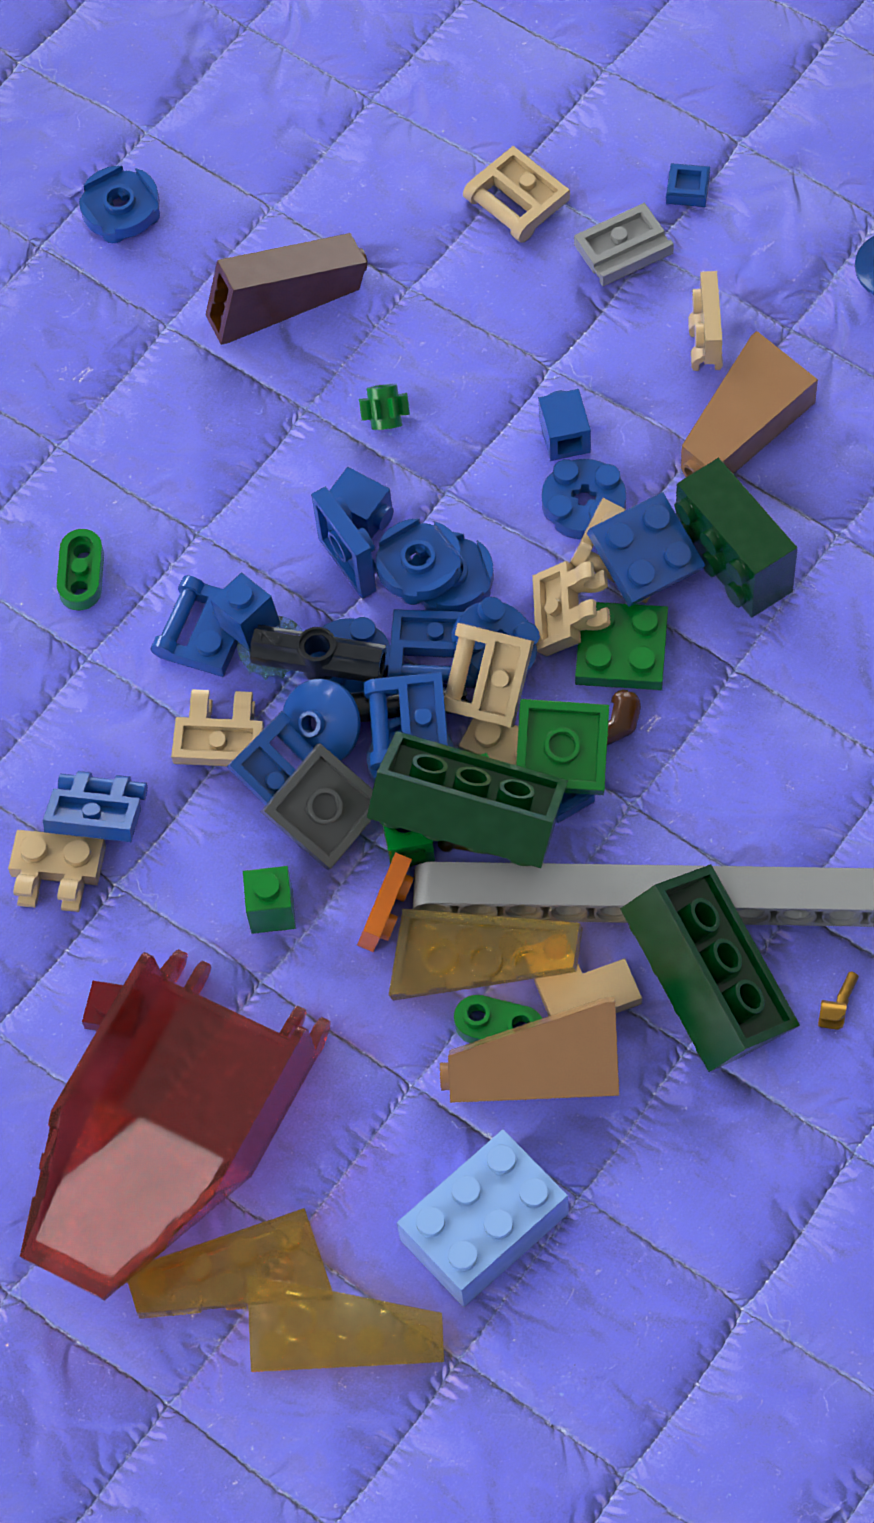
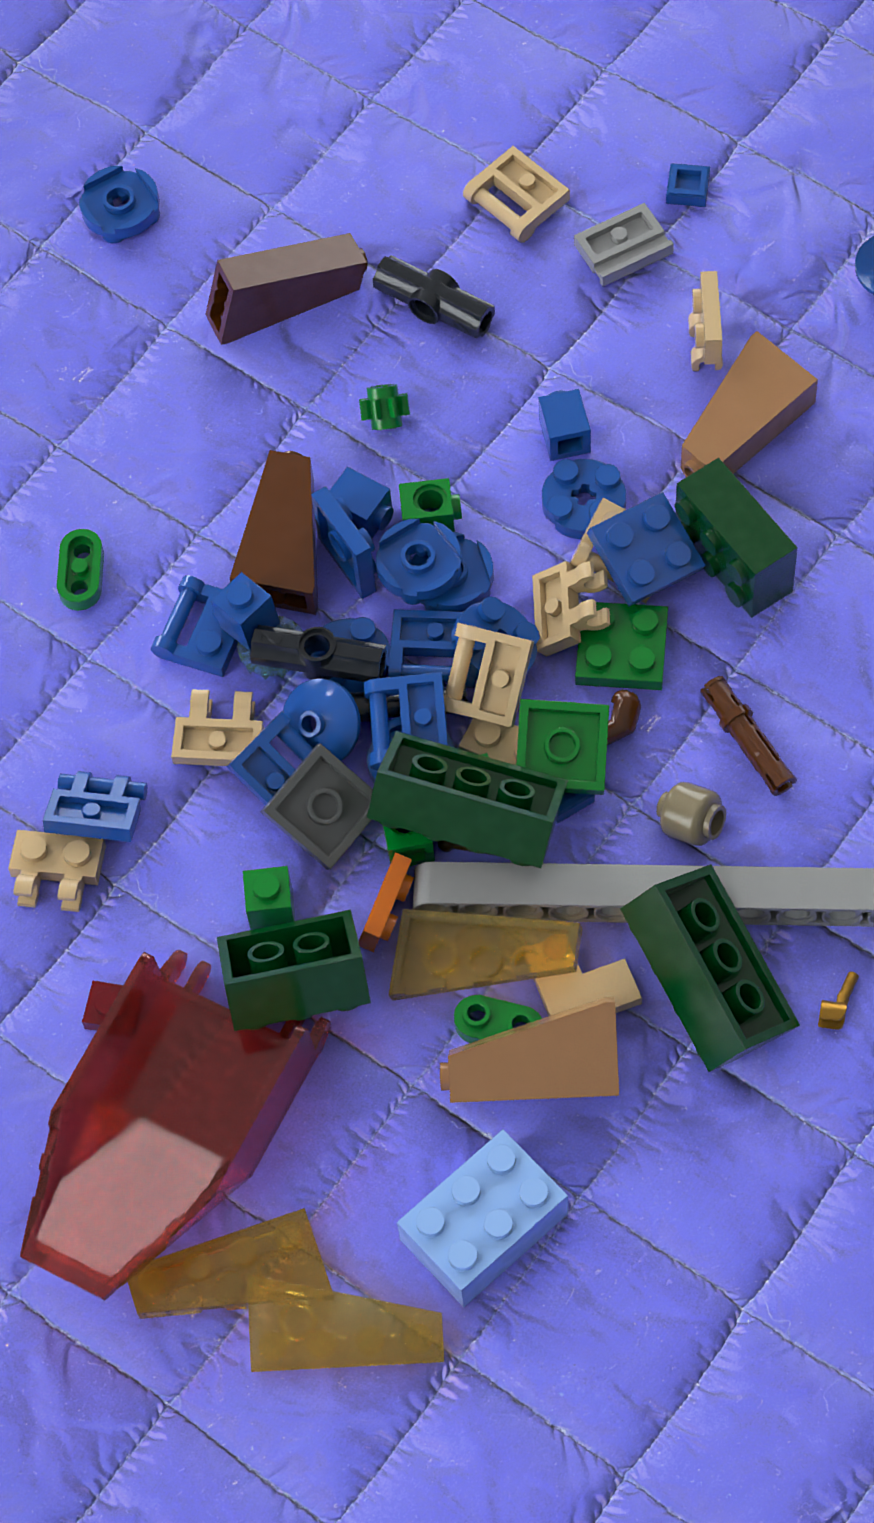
none -> dark green brick [217,910,371,1032]
none -> reddish brown slope [230,450,318,615]
none -> black piece [373,255,495,339]
none -> green brick [399,478,462,532]
none -> dark tan head [656,782,726,846]
none -> reddish brown pin [700,676,797,796]

